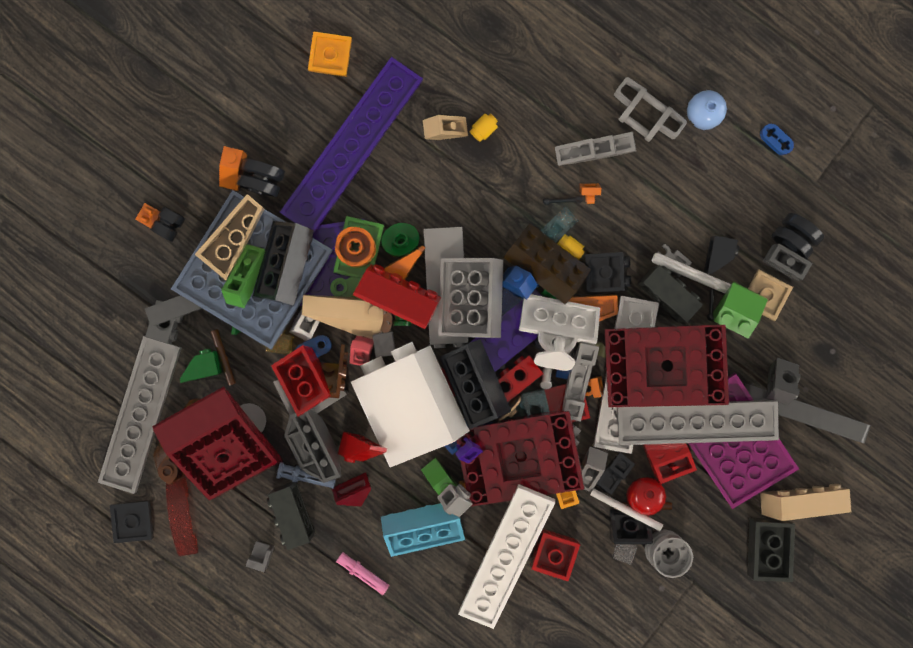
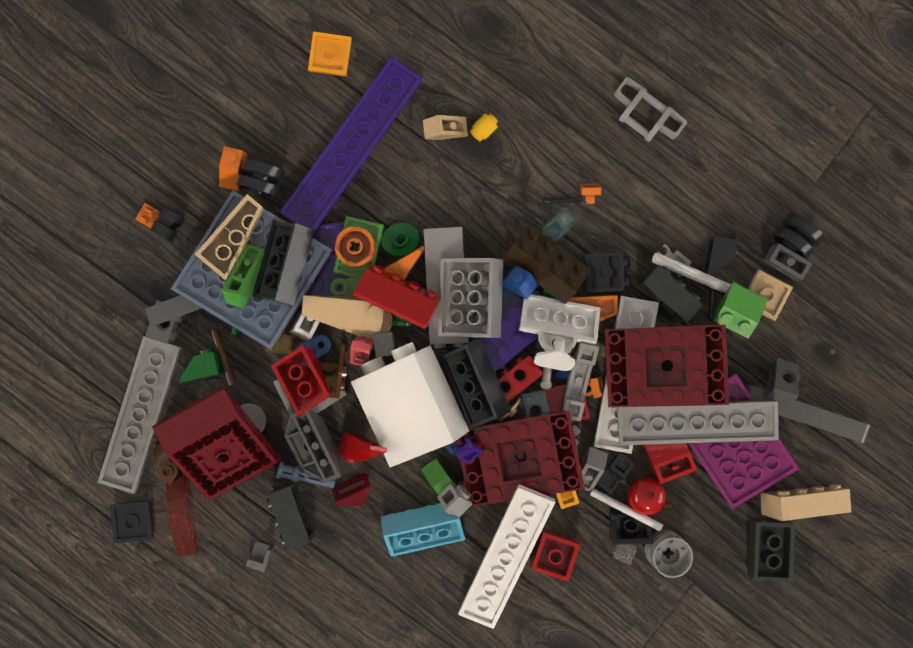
bright pink pin [336,552,389,595] -> none
light grey slope [555,132,637,166] -> none
yellow brick [557,234,585,260] -> none
light blue cylinder [687,90,727,130] -> none
blue beam [760,124,794,155] -> none

